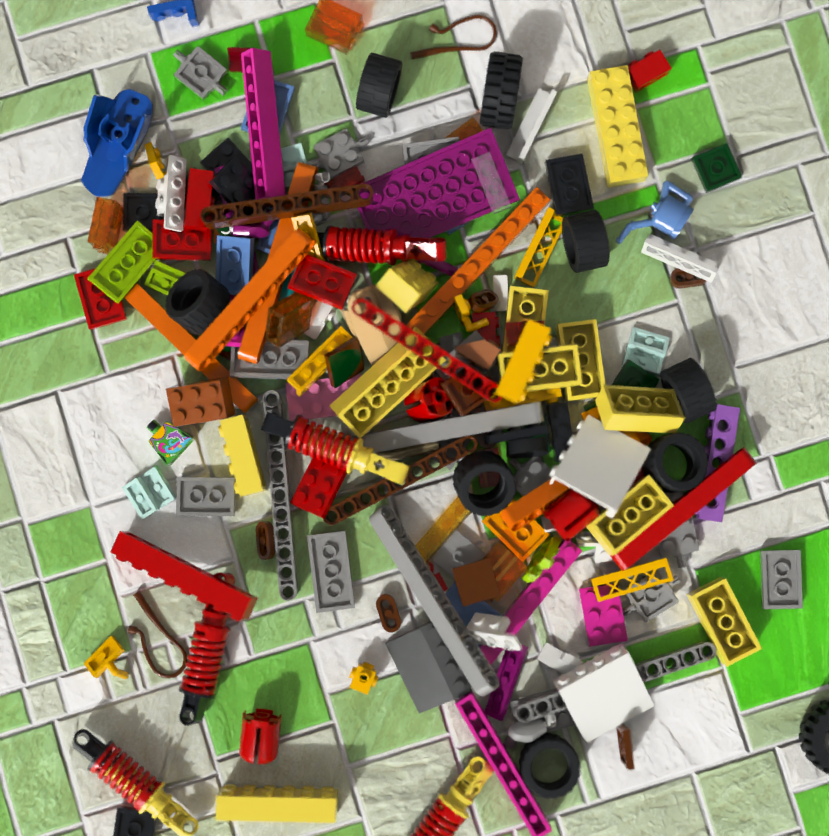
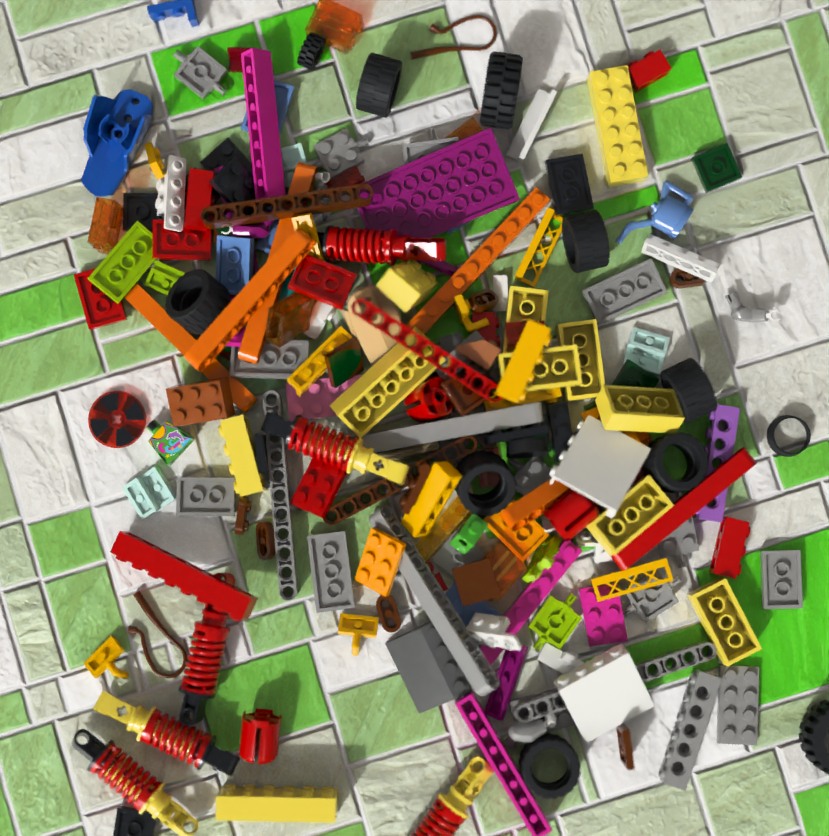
yellow brick [349,662,379,695] -> none
clear plate [472,152,511,214] -> none
none -> clear red piece [88,391,146,448]
none -> piece [93,691,240,776]
none -> reddish brown plate [235,496,252,535]
none -> black tile [255,433,269,474]
none -> black tyre [297,32,326,71]
none -> yellow plate [338,613,379,656]
none -> light orange plate [354,527,406,597]
none -> reddish brown plate [399,458,431,515]
none -> yellow brick [400,461,462,538]
none -> bright green torso [449,513,489,555]
none -> lime plate [528,593,582,651]
none -> light grey plate [582,259,668,325]
none -> light grey brick [659,668,722,791]
none -> red brick [709,516,750,579]
none -> light grey plate [716,664,759,745]
none -> light grey arm [725,291,780,322]
none -> black tyre [767,415,811,457]

